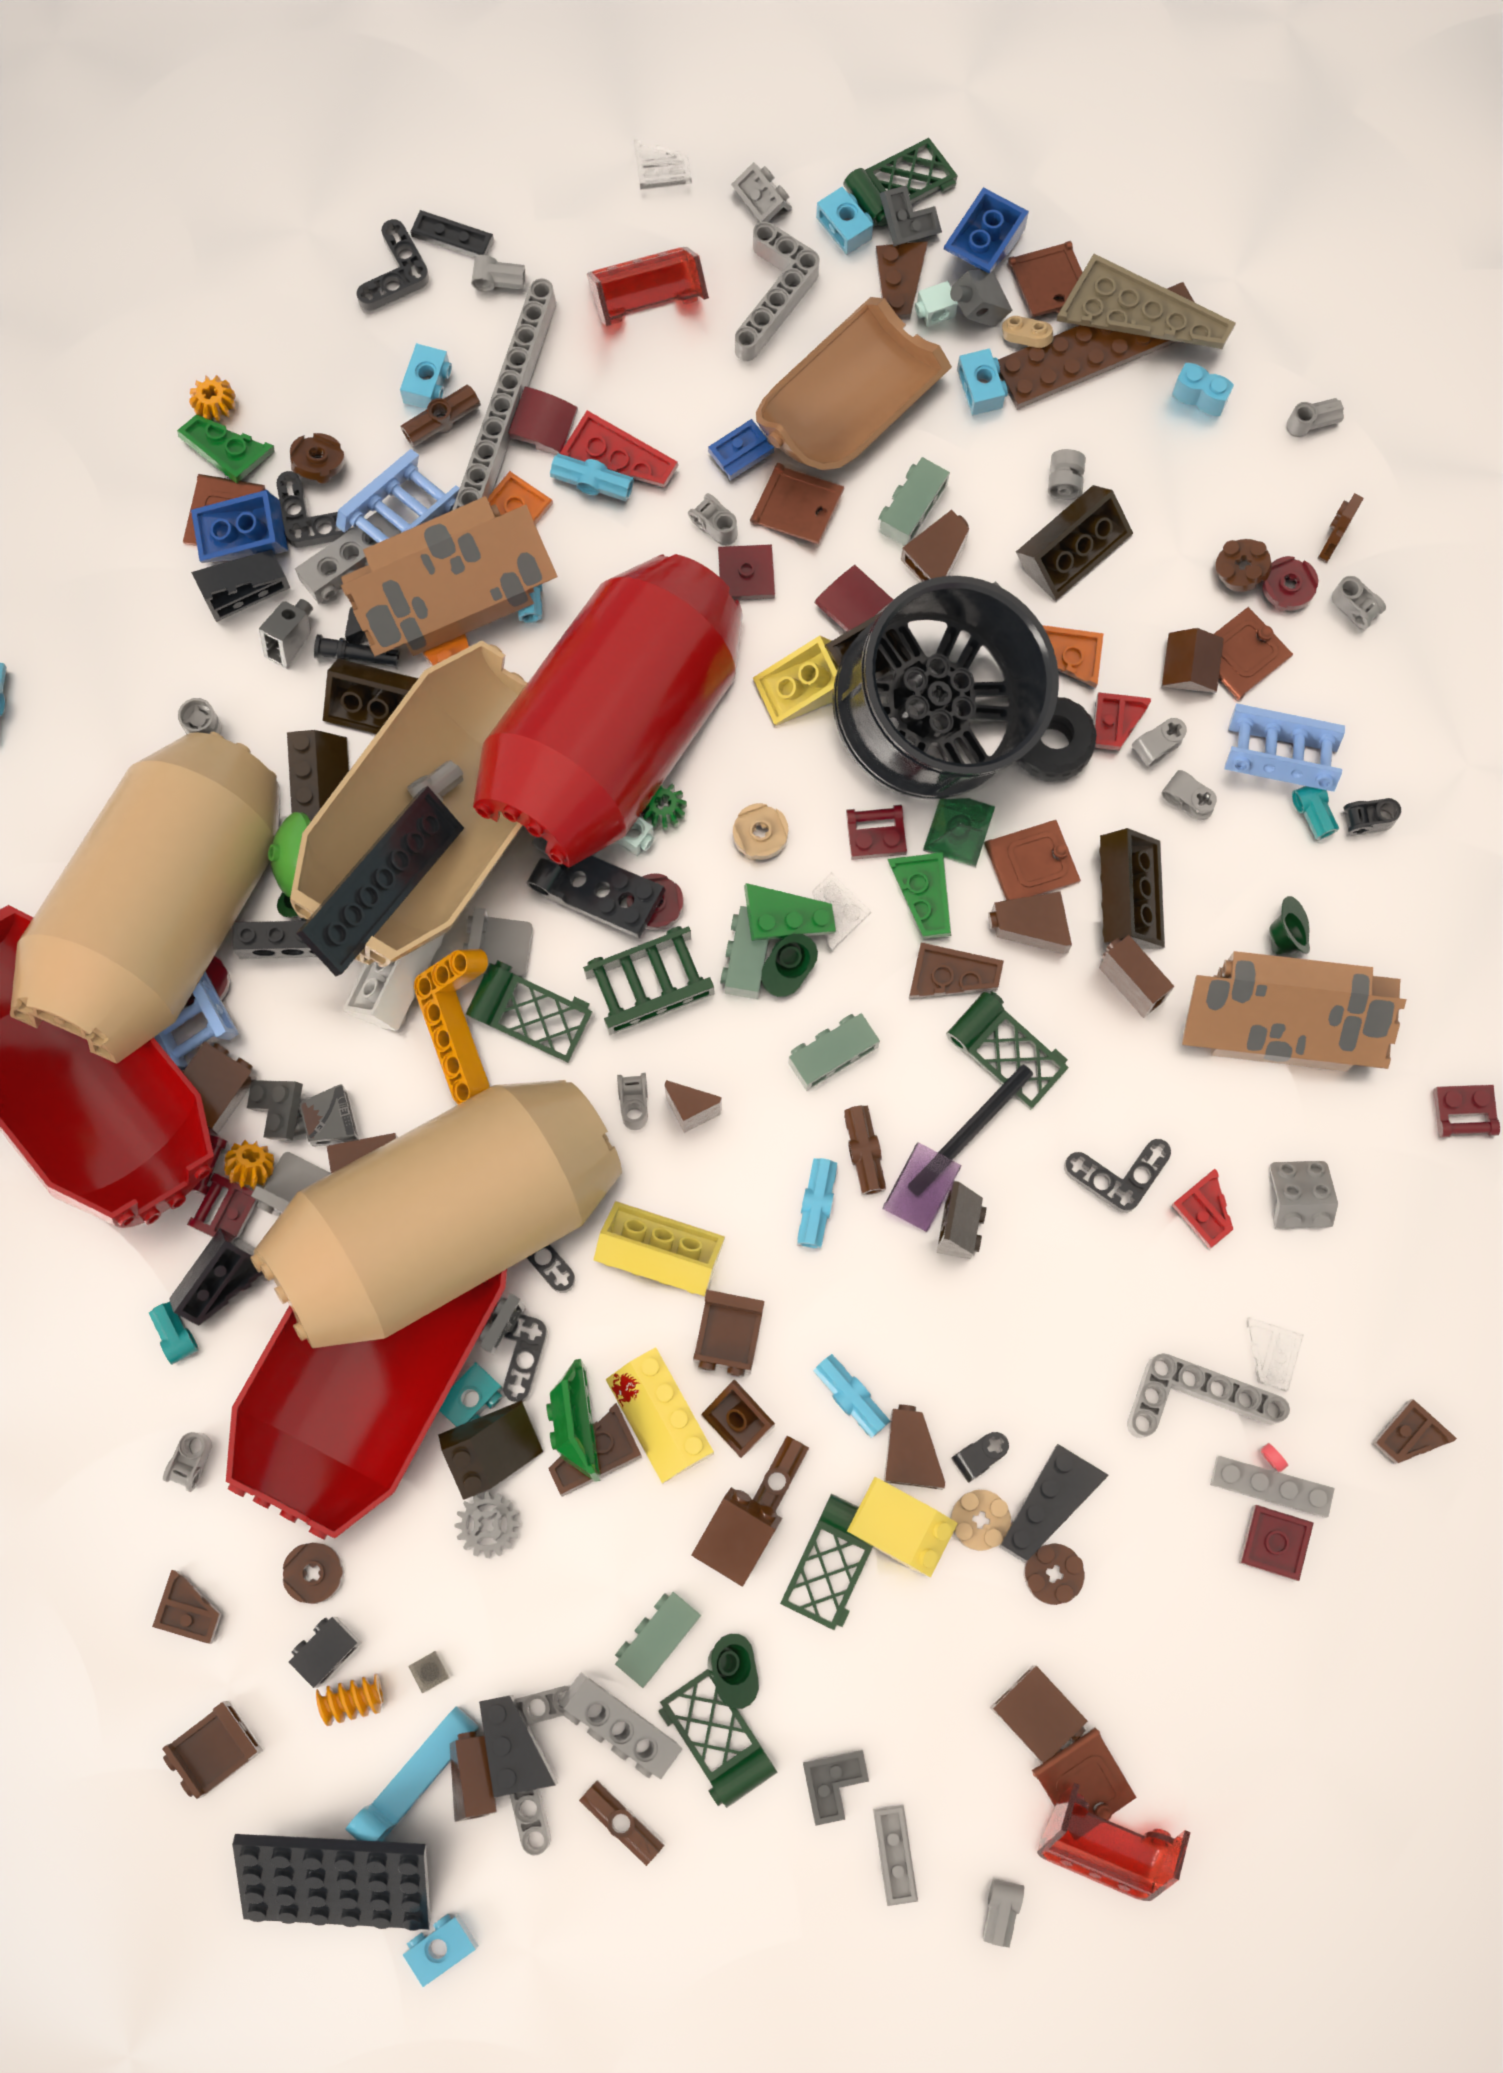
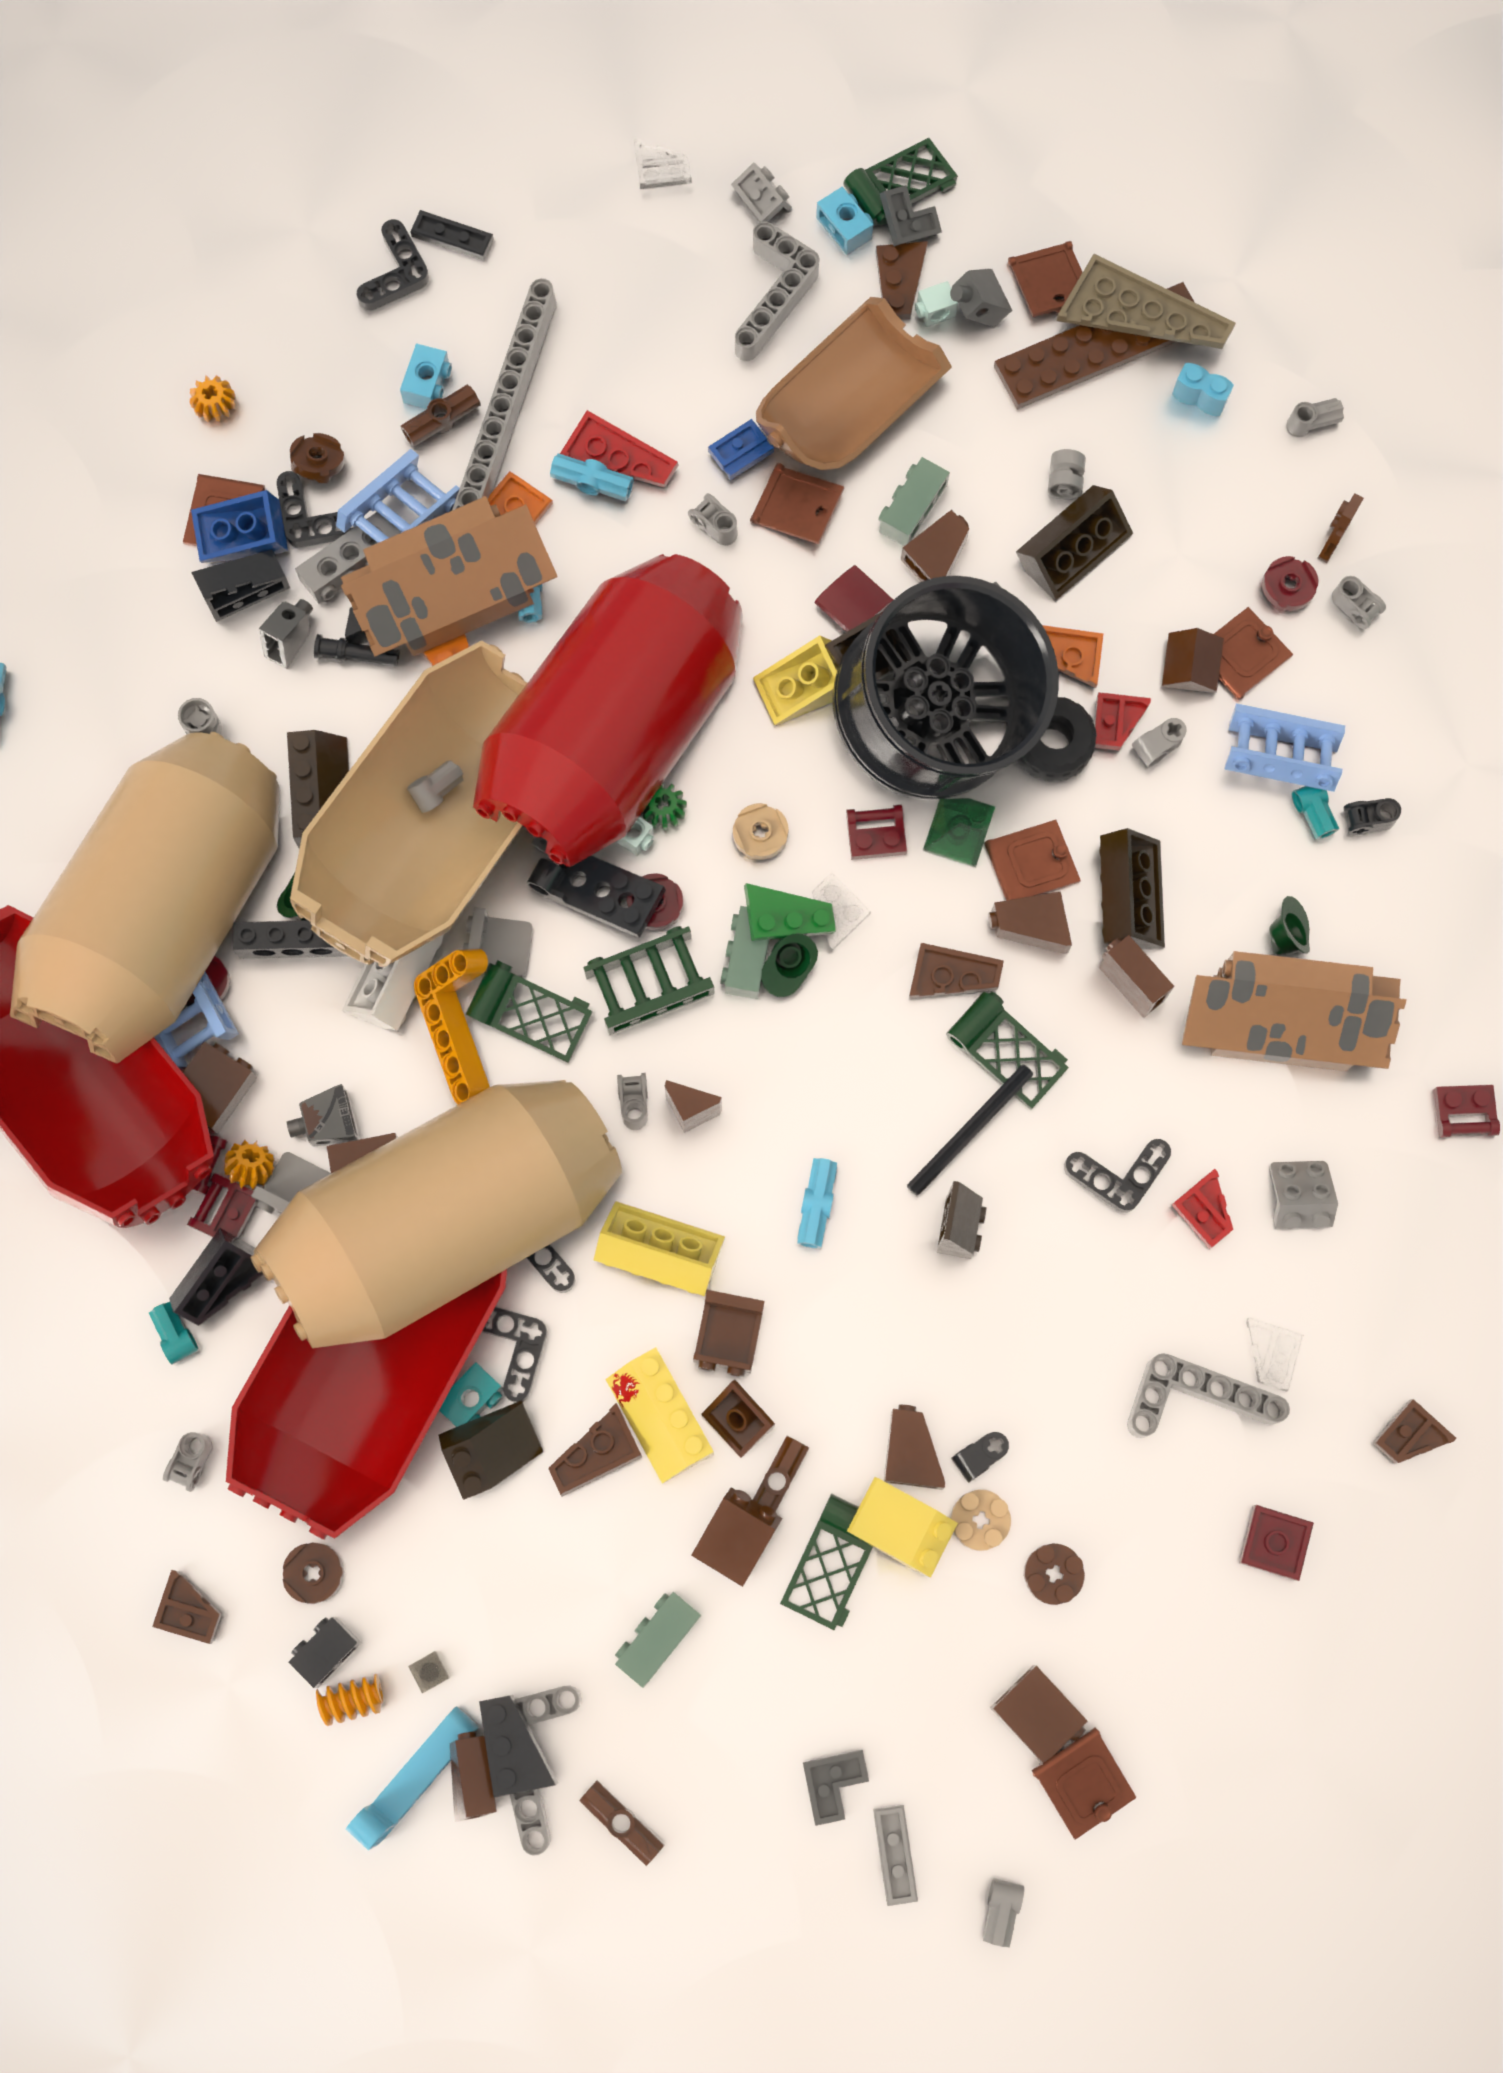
reddish brown panel [162,1701,263,1799] -> none
green wing [177,414,275,484] -> none
black plate [232,1834,431,1931] -> none
dark grey plate [247,1080,303,1141] -> none
bright green dish [268,812,311,897] -> none
black plate [296,786,464,977] -> none
dark brown slope [322,659,418,734] -> none
medium azure brick [403,1914,479,1987] -> none
light grey gear [454,1492,521,1558] -> none
light grey piece [471,255,525,291] -> none
dark grey plate [479,1293,526,1355] -> none
dark red slope [508,386,578,455] -> none
green wedge [546,1358,601,1482] -> none
light grey brick [559,1672,683,1780] -> none
clear red windscreen [587,247,709,326] -> none
dark green piece [658,1669,778,1808] -> none
dark green piece [707,1634,759,1709] -> none
dark red plate [718,544,775,600] -> none
sand green brick [788,1013,880,1091] -> none
medium azure piece [813,1354,890,1438] -> none
reddish brown piece [844,1105,886,1195] -> none
clear purple piece [882,1142,962,1232] -> none
green wing [887,852,952,939] -> none
blue slope [944,187,1029,274] -> none
medium azure brick [957,348,1008,416] -> none
black wing [999,1444,1109,1563] -> none
tan plate [1002,316,1053,348] -> none
clear red windscreen [1037,1783,1191,1901] -> none
light grey piece [1161,770,1217,820] -> none
light grey plate [1210,1456,1335,1518] -> none
reddish brown plate [1216,539,1272,592] -> none
coral tile [1260,1443,1289,1472] -> none

